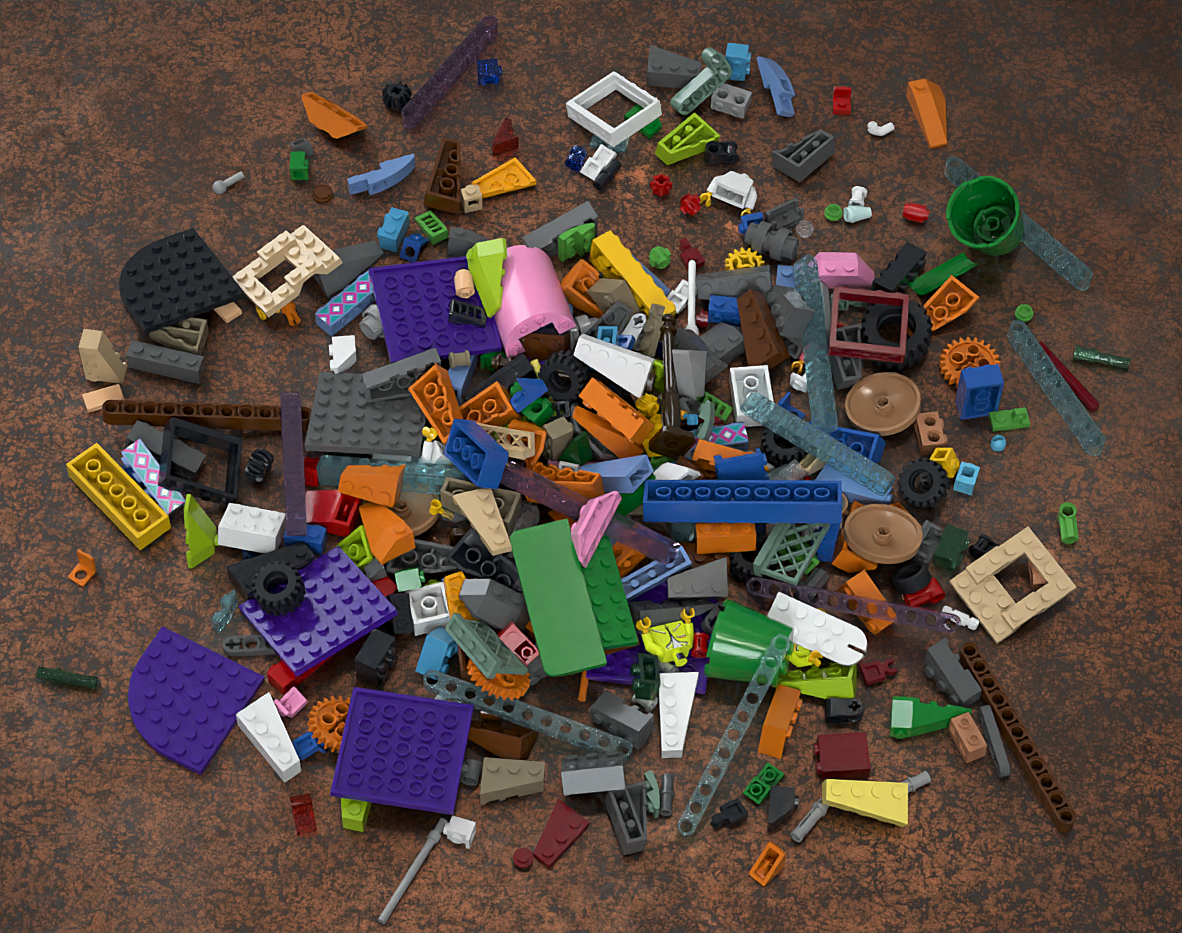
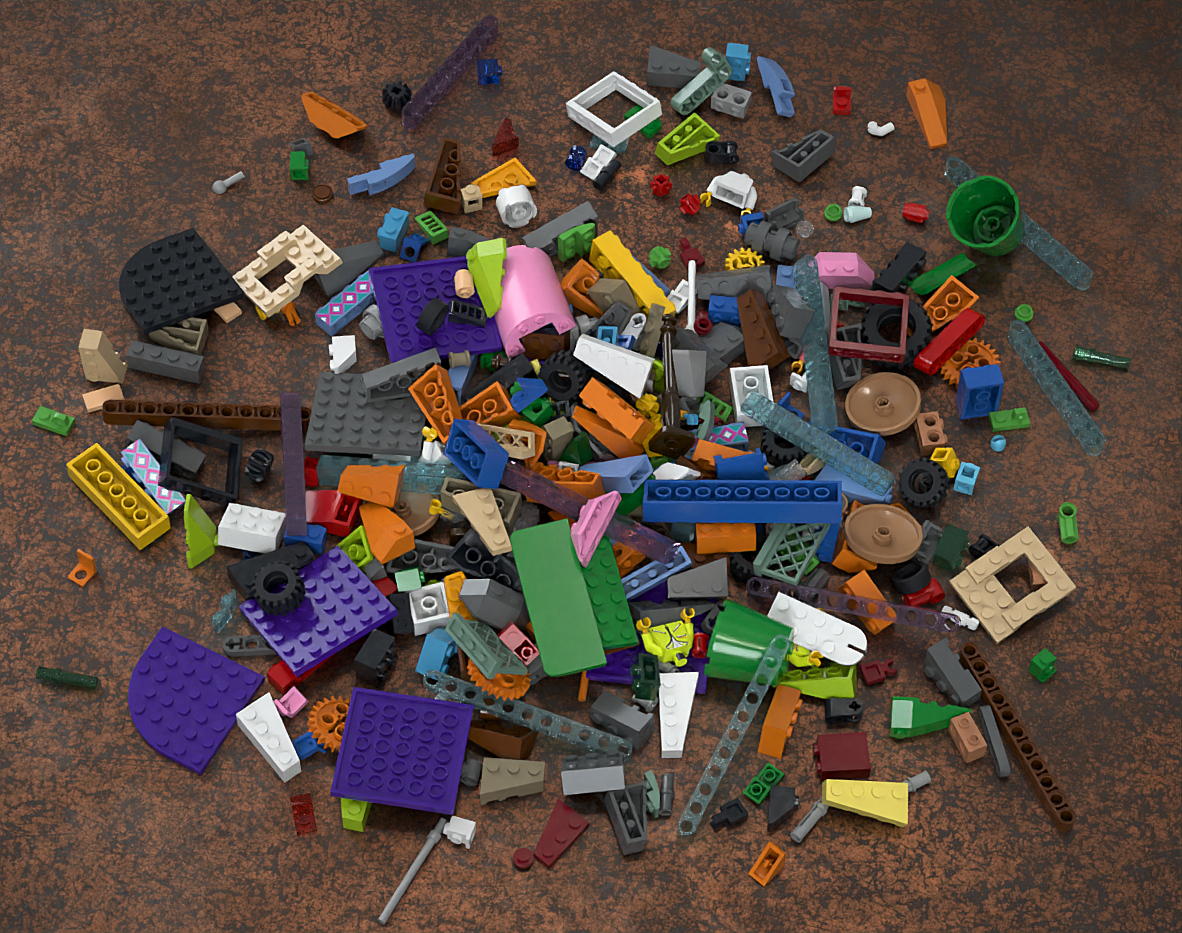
none -> bright green hinge [32,406,76,436]
none -> black tyre [417,298,449,335]
none -> white brick [496,185,537,228]
none -> dark red plate [693,317,712,335]
none -> red beam [914,308,985,375]
none -> green brick [1028,648,1057,684]

